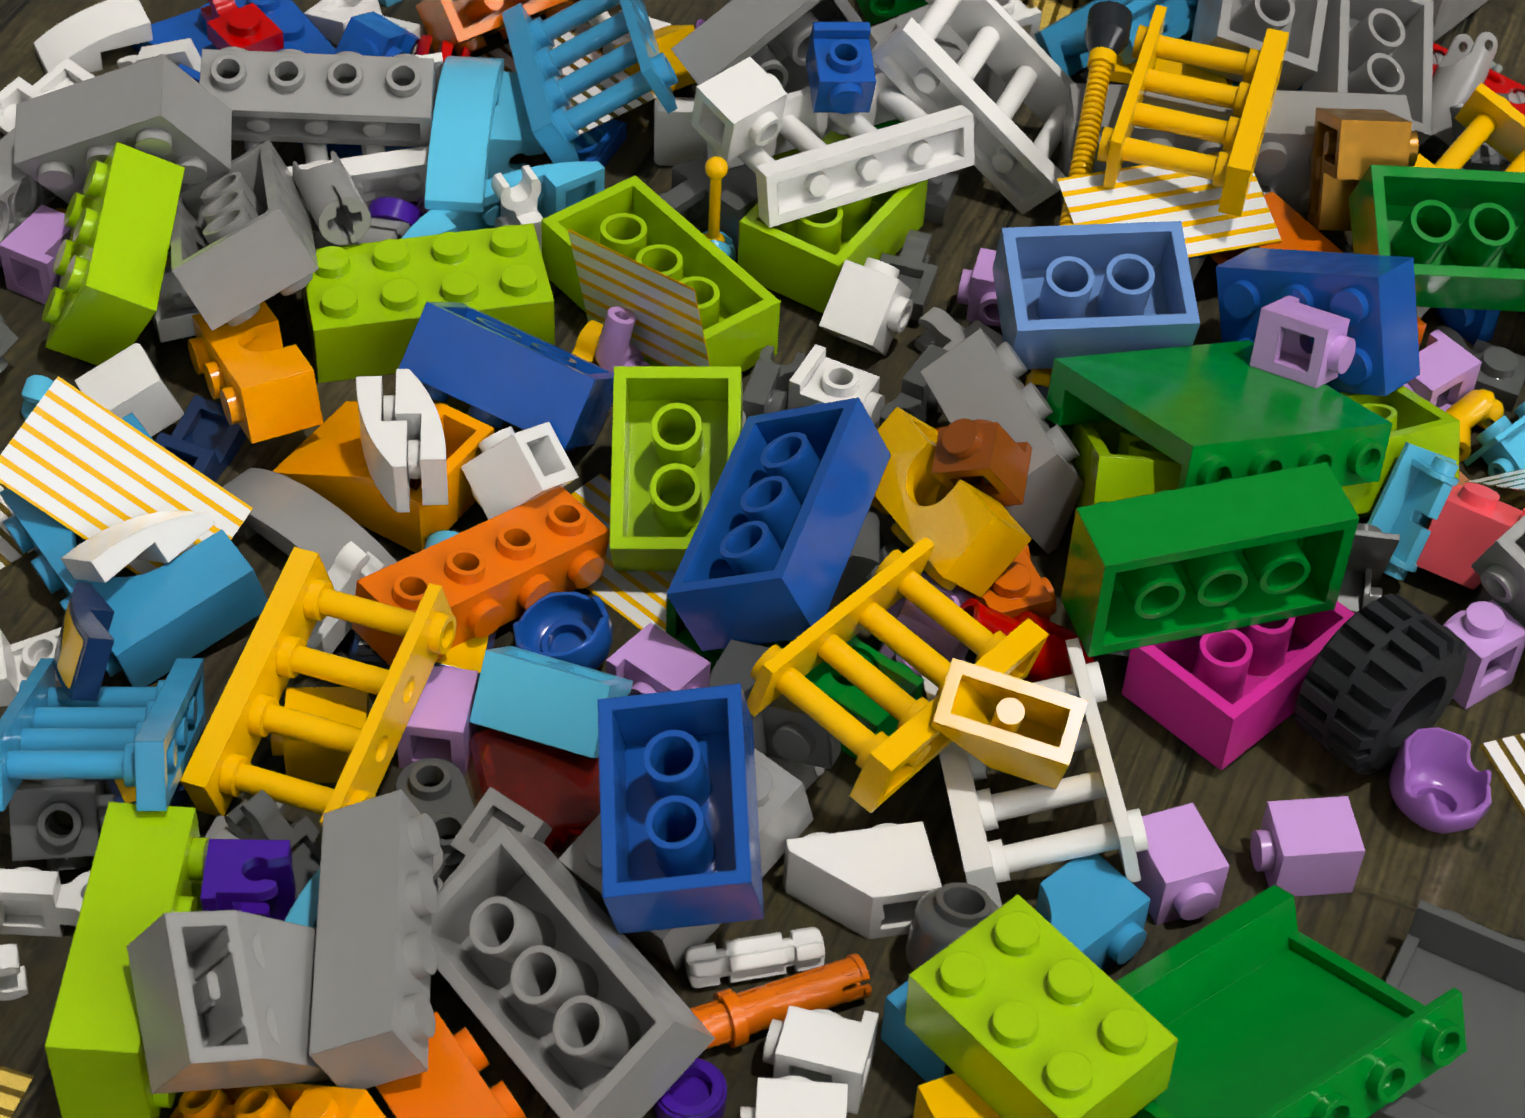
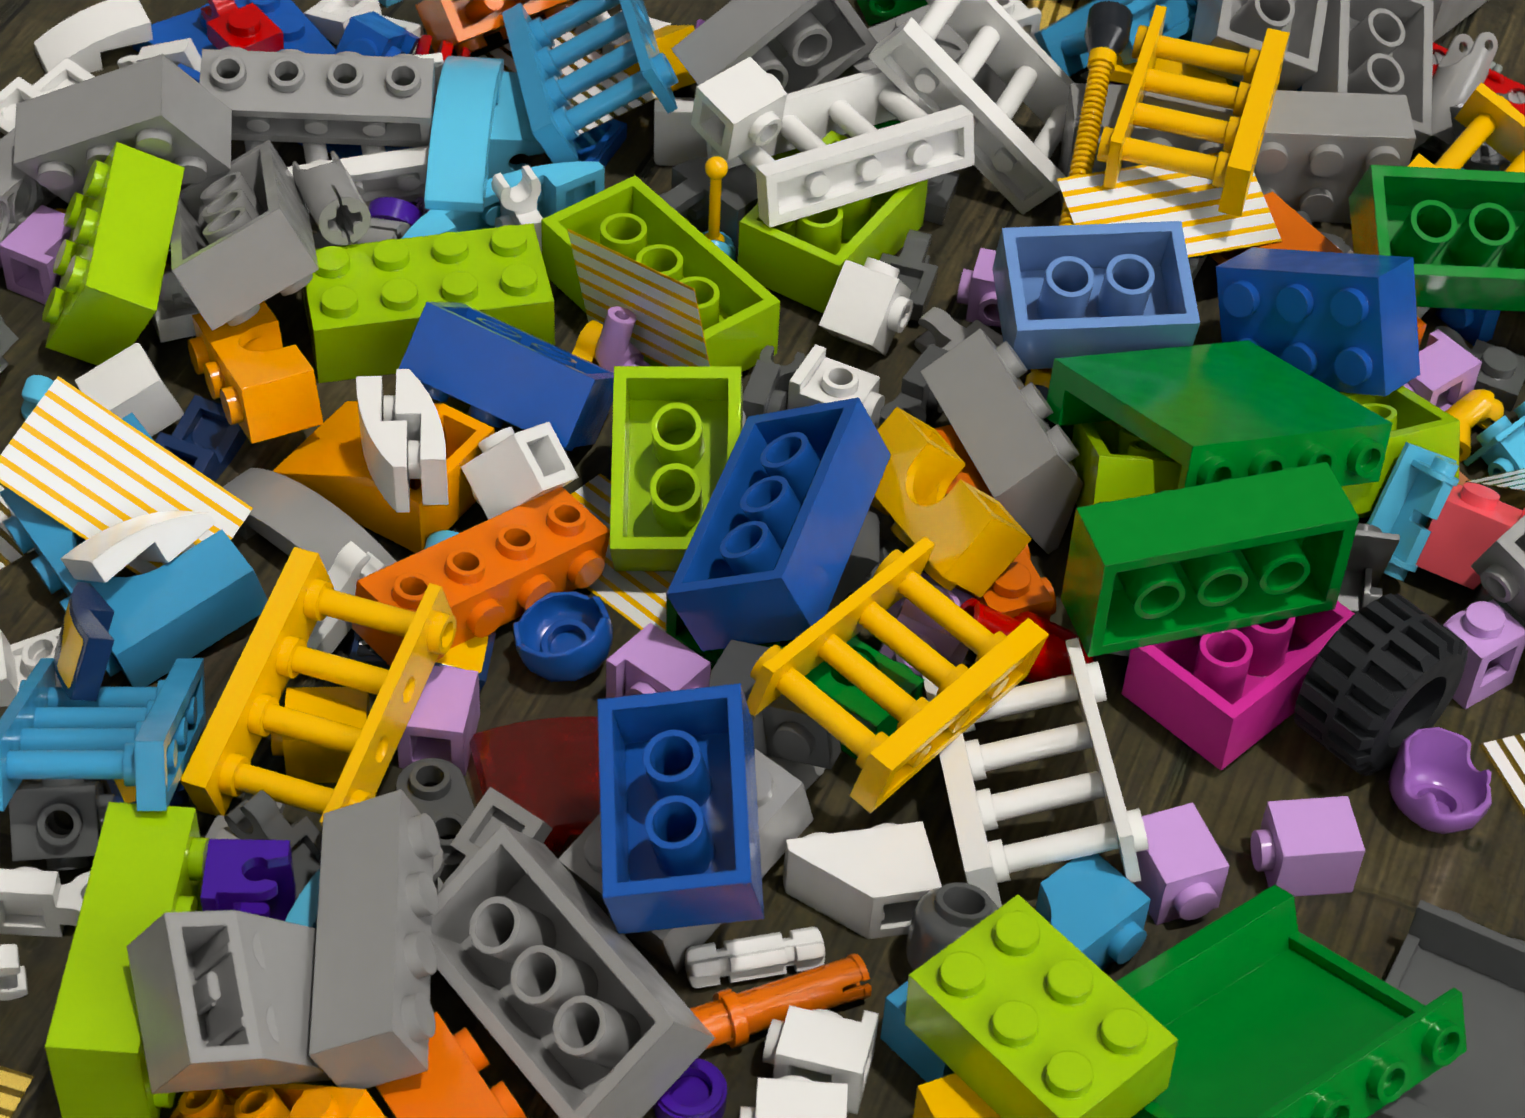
medium azure hinge [469,646,633,758] -> none
blue brick [806,22,876,114] -> none
dark orange brick [931,418,1032,506] -> none
yellow slope [931,658,1088,789] -> none
lavender brick [1249,295,1356,388] -> none
pearl gold brick [1307,108,1419,231] -> none

